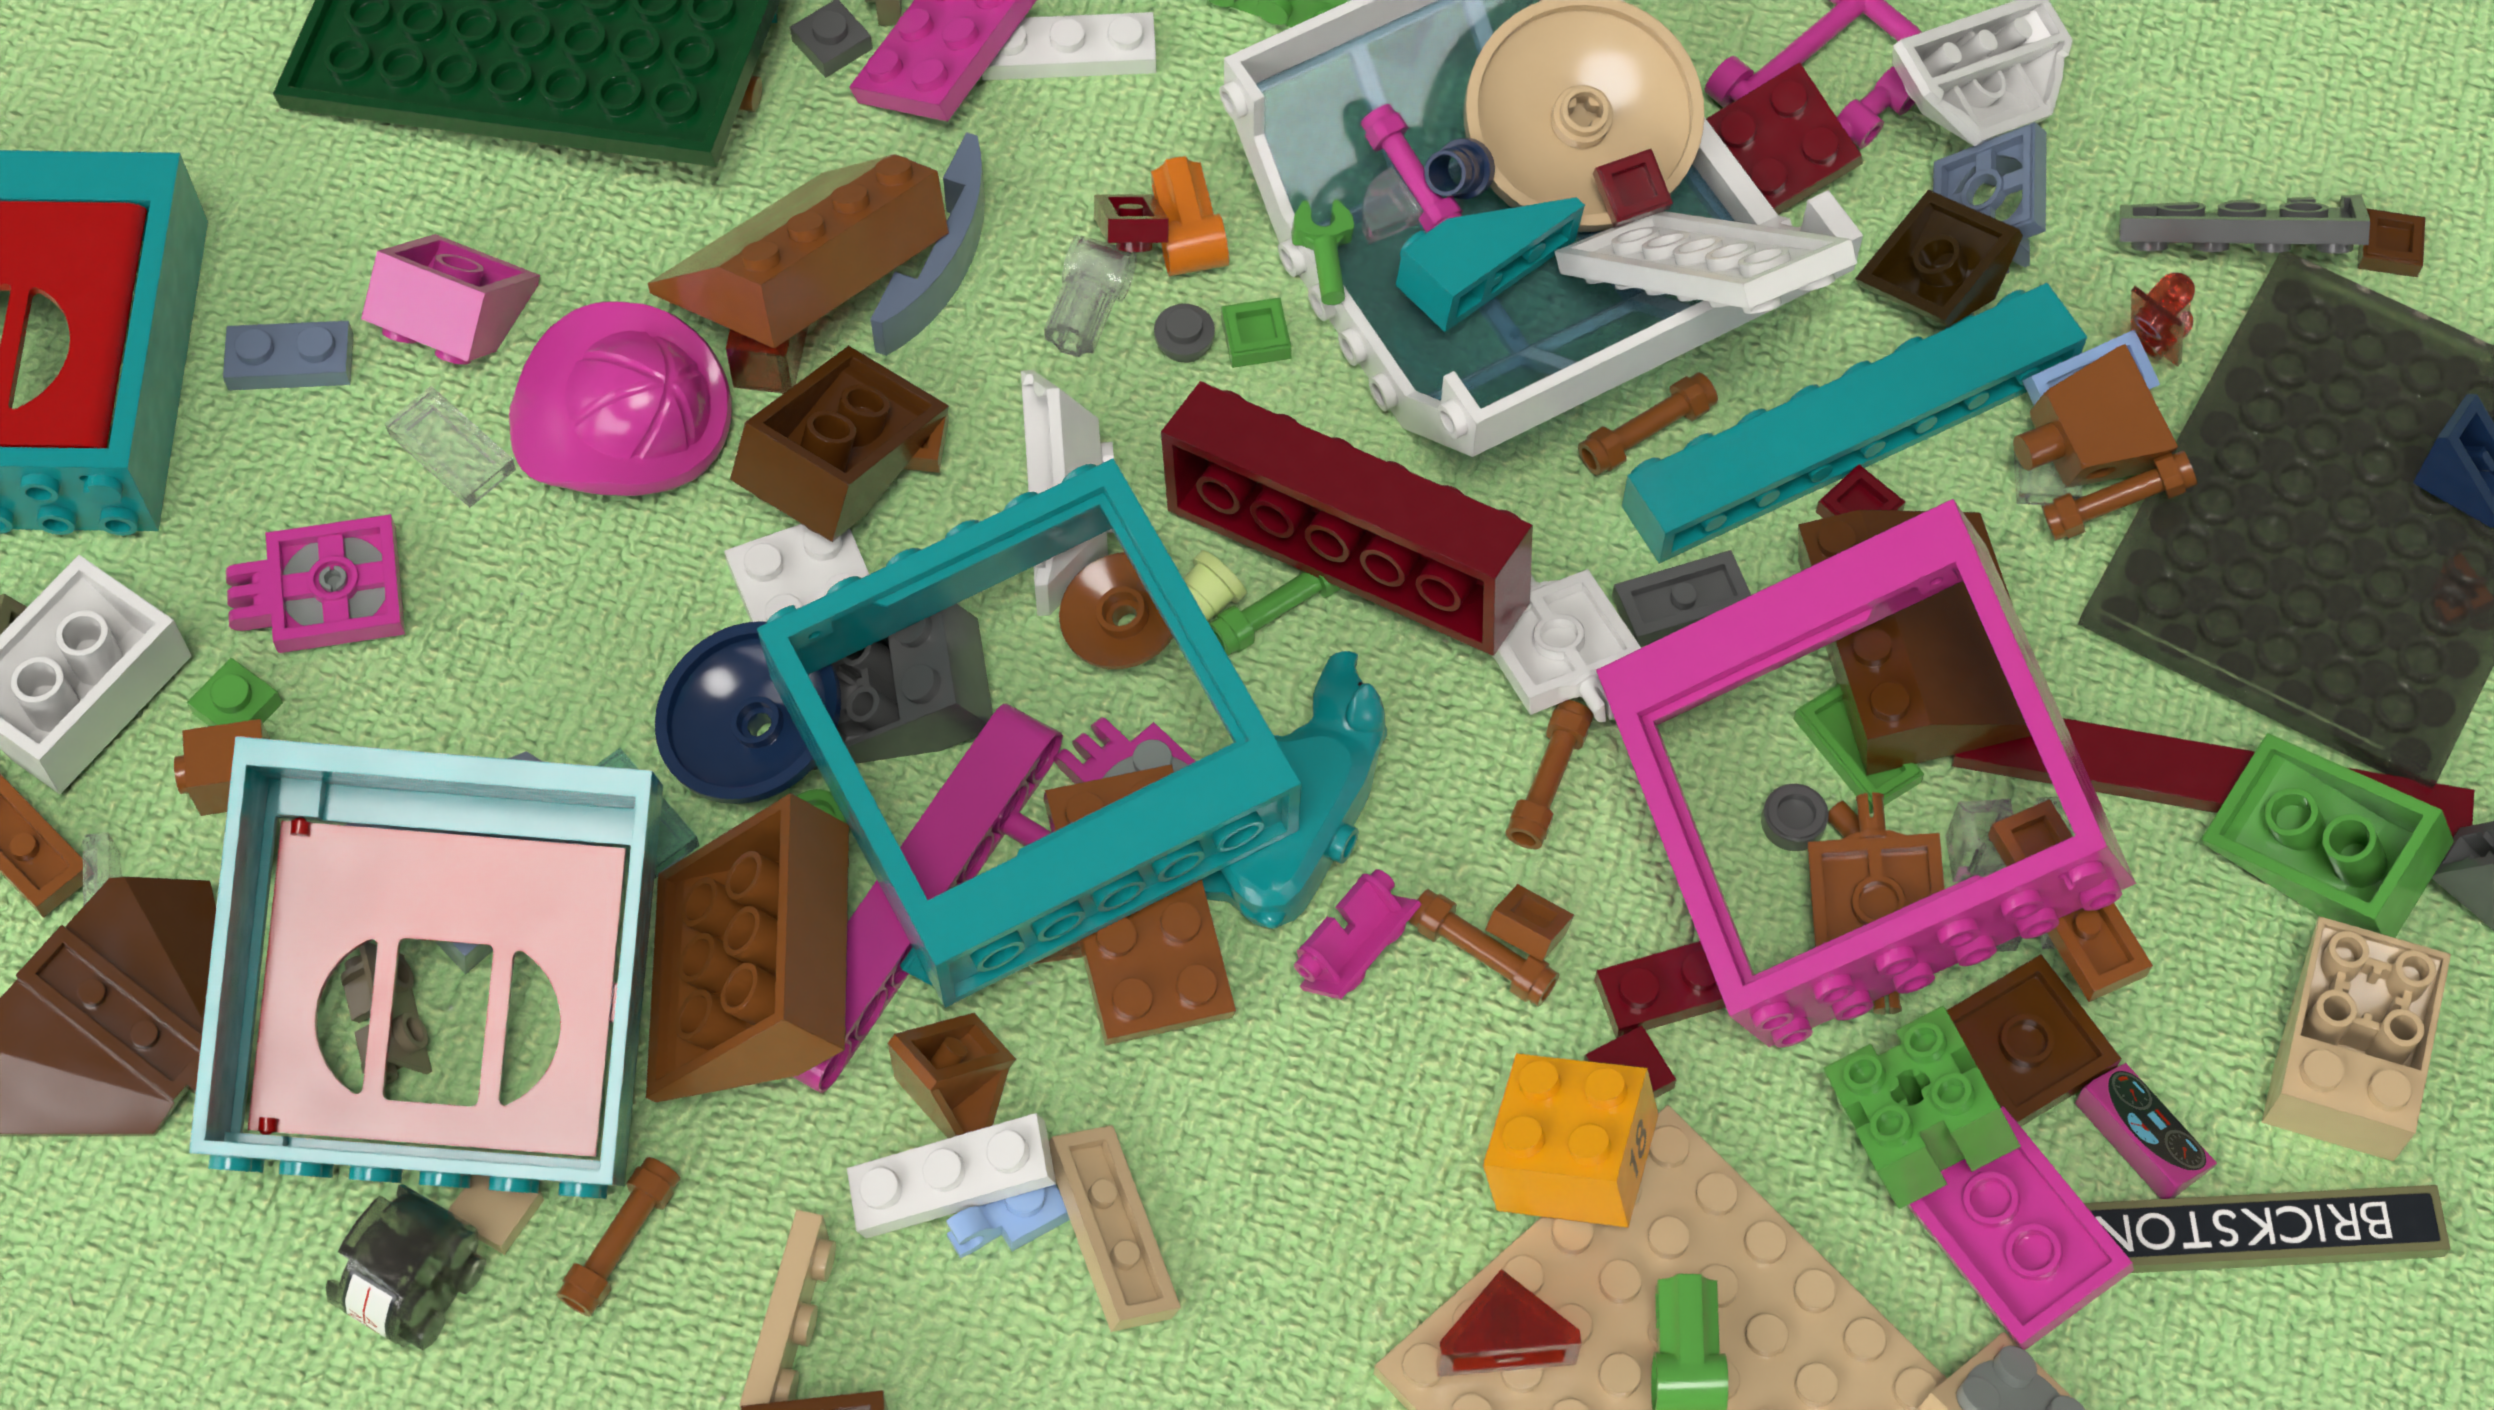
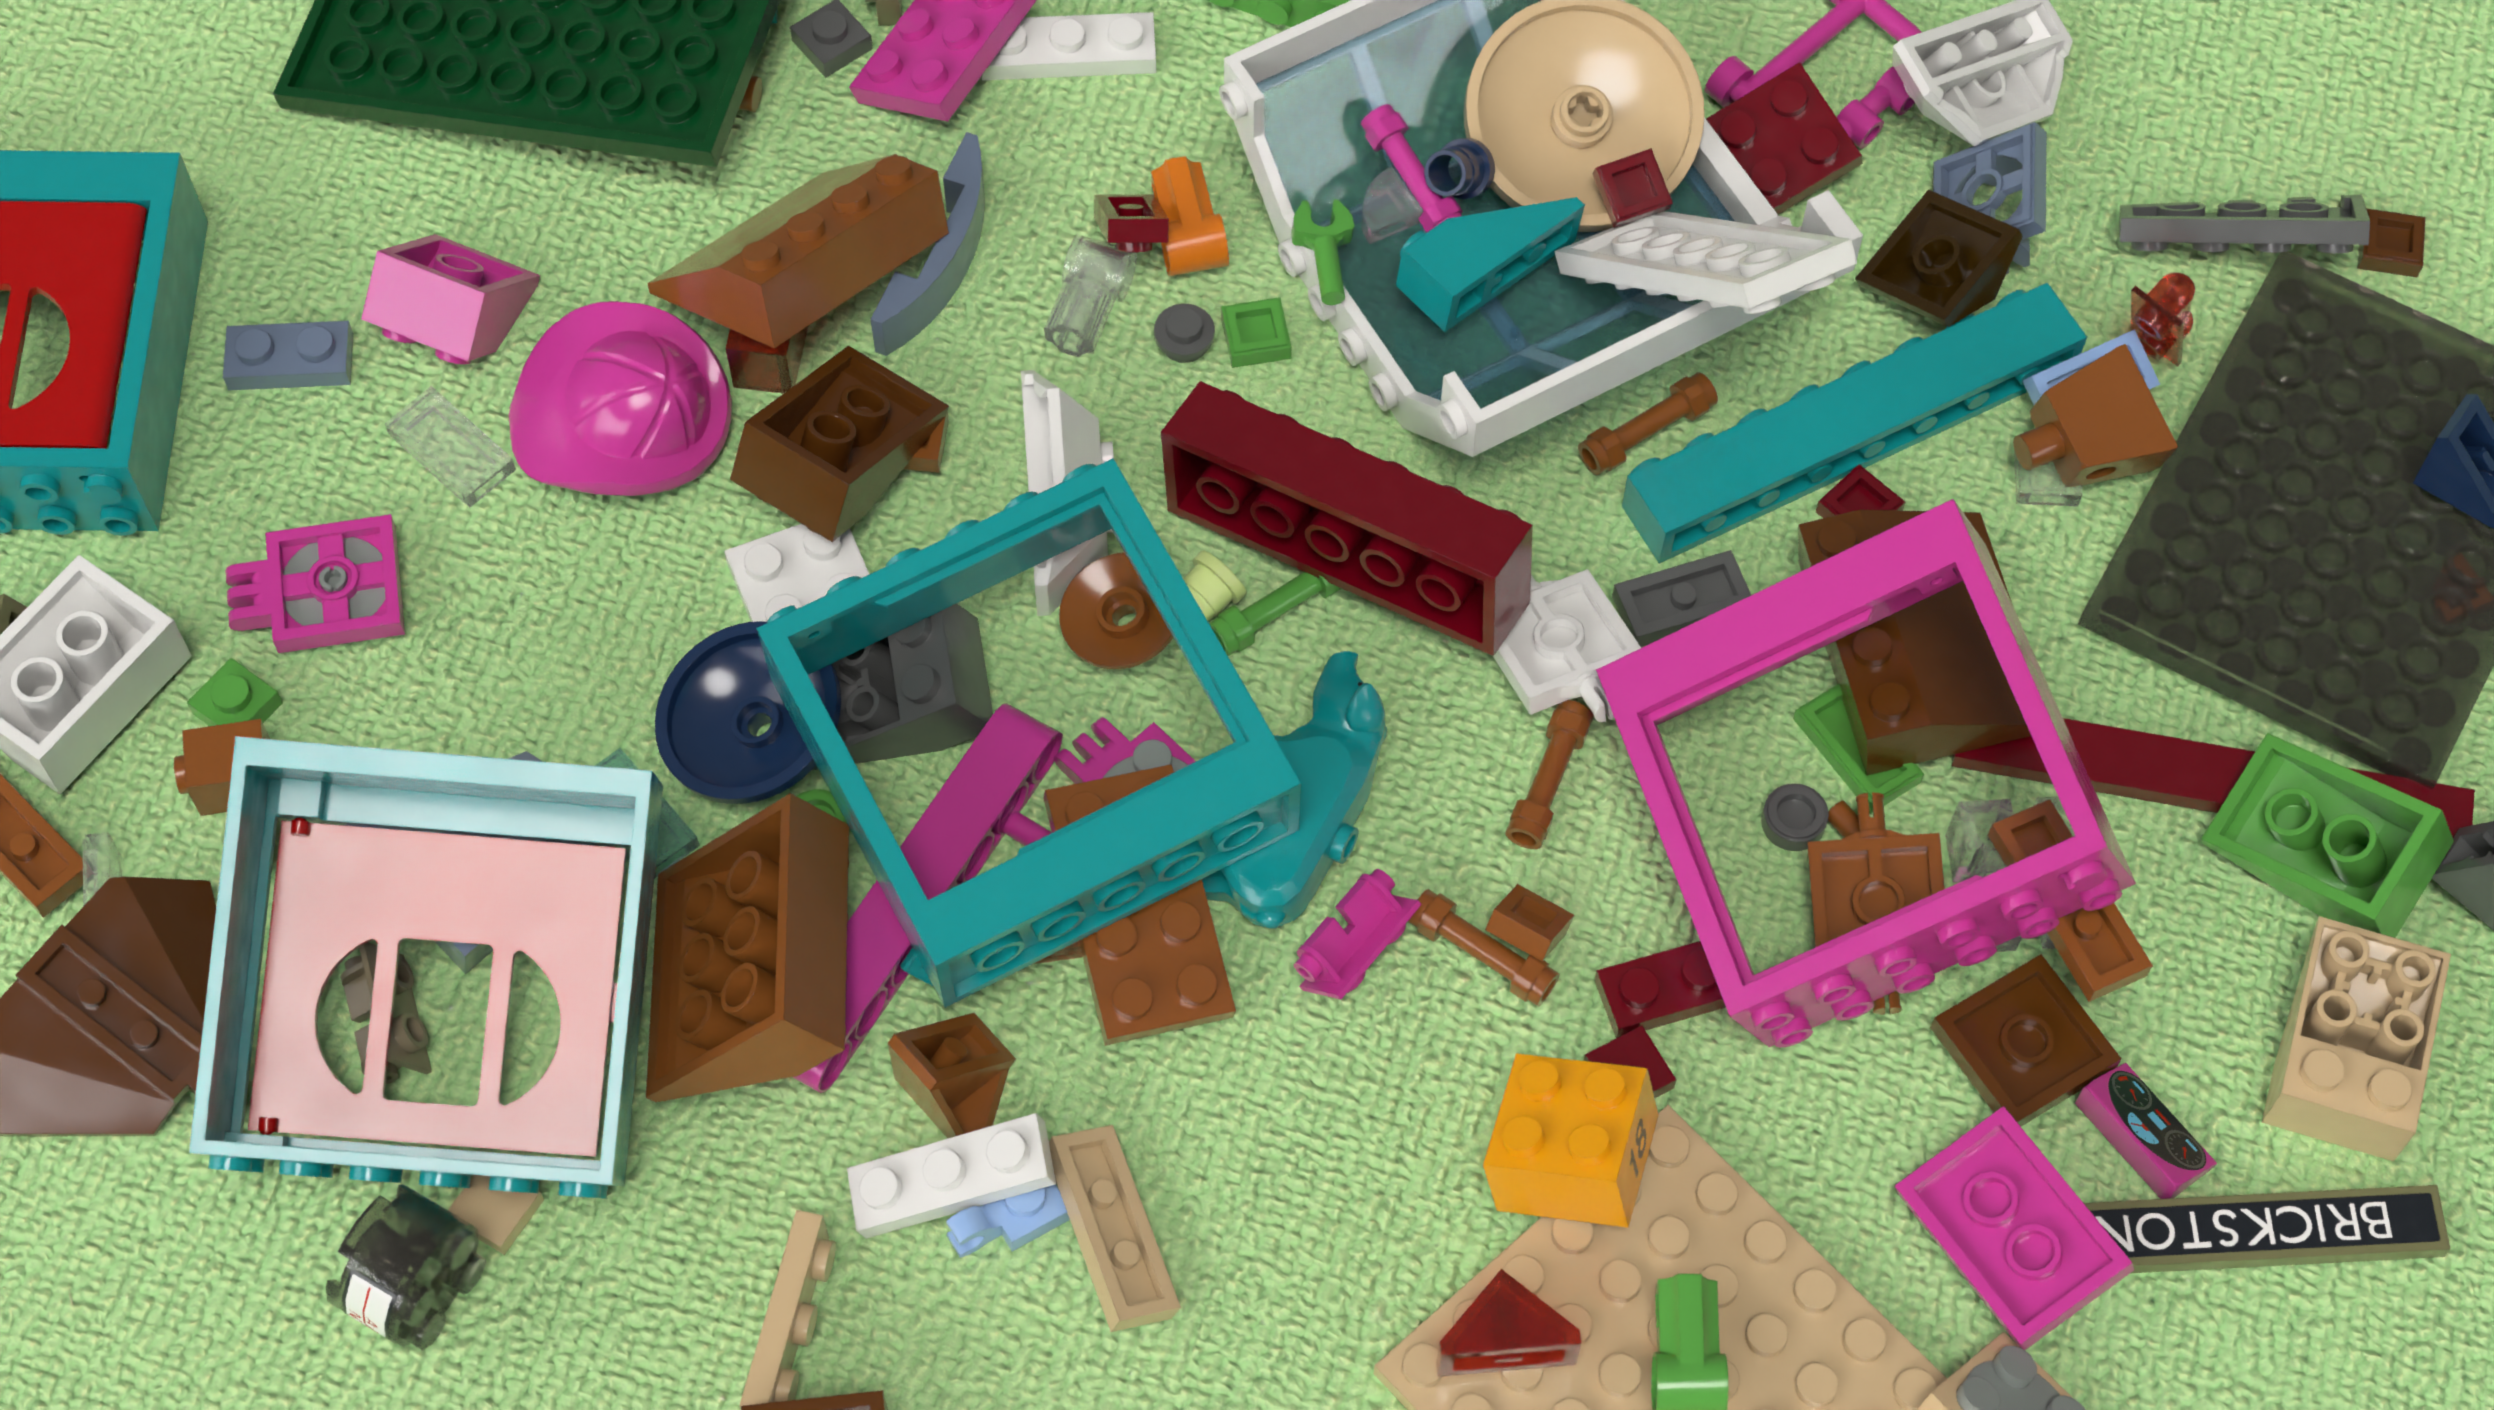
dark orange bar [556,1157,680,1317] -> none
bright green brick [1823,1005,2021,1209] -> none
dark orange bar [2041,450,2198,541] -> none

